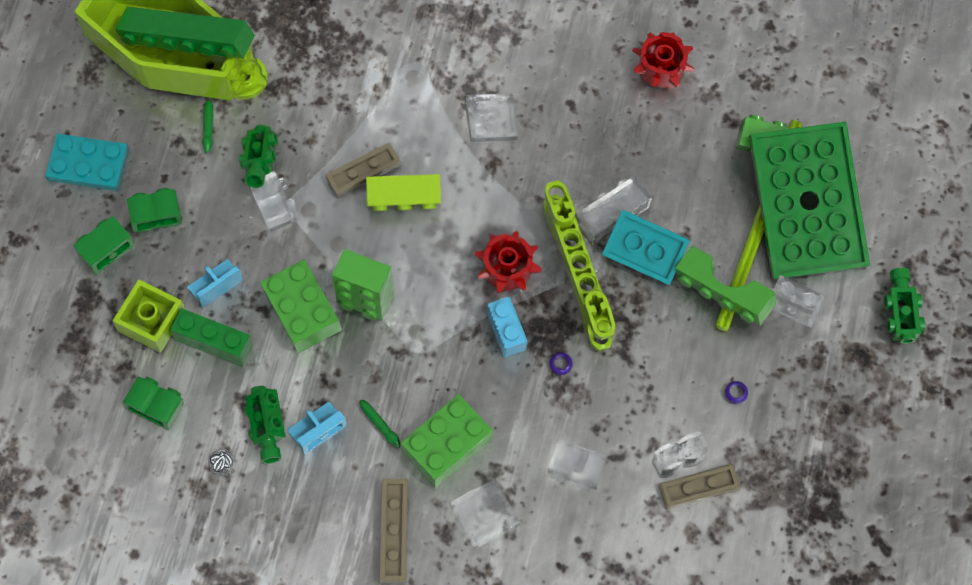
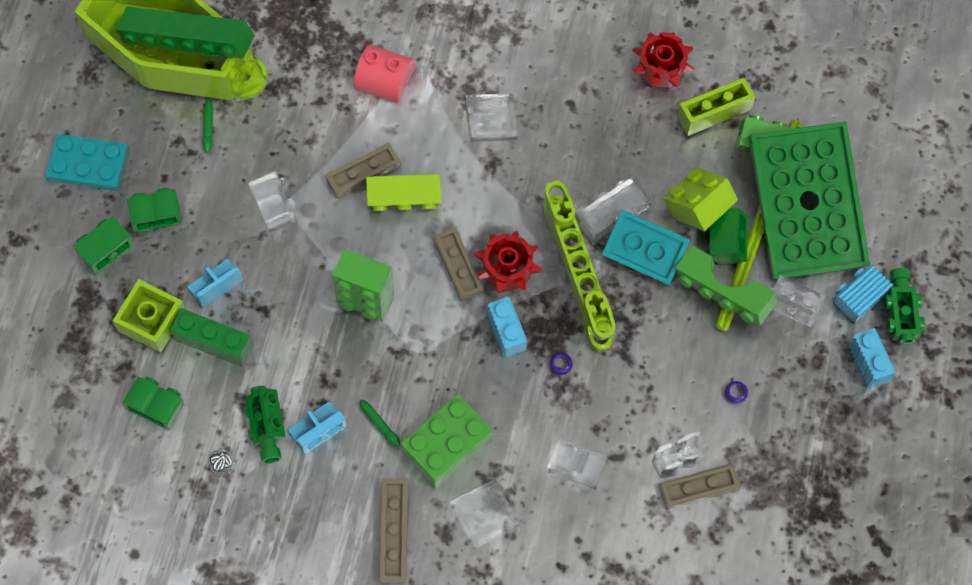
green brick [239,125,278,188] -> none
bright green brick [260,259,342,353] -> none
none -> coral brick [354,45,417,103]
none -> dark tan tile [433,227,484,302]
none -> lime brick [663,167,738,231]
none -> lime brick [677,78,755,136]
none -> green brick [707,207,748,265]
none -> medium azure brick [833,265,893,323]
none -> medium azure brick [848,328,896,389]

